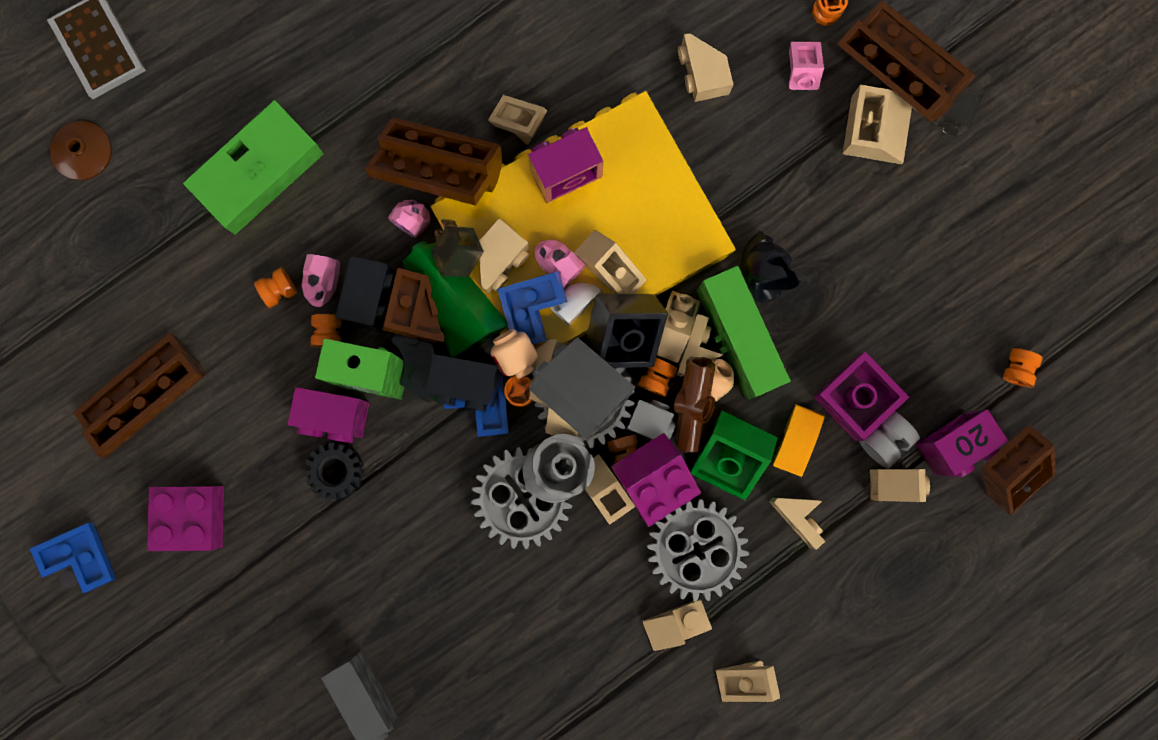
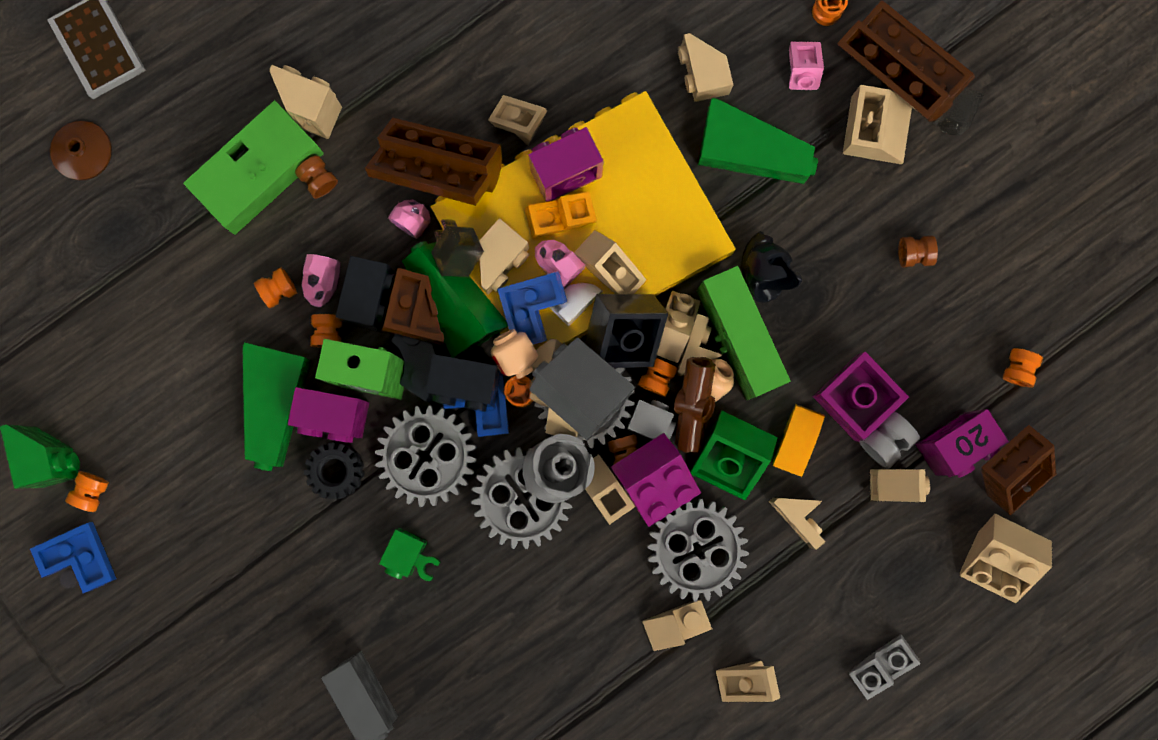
reddish brown brick [73,333,205,458] -> none
magenta brick [147,486,224,551] -> none
none -> green slope [0,424,80,489]
none -> orange wheel [65,471,109,512]
none -> green slope [243,342,311,471]
none -> tan slope [269,65,342,139]
none -> dark orange wheel [295,155,338,199]
none -> light grey gear [375,406,477,507]
none -> green brick [379,528,441,581]
none -> light orange slope [525,192,597,238]
none -> green slope [698,98,818,184]
none -> light grey slope [849,635,920,700]
none -> dark orange wheel [898,235,938,268]
none -> tan slope [960,514,1052,603]

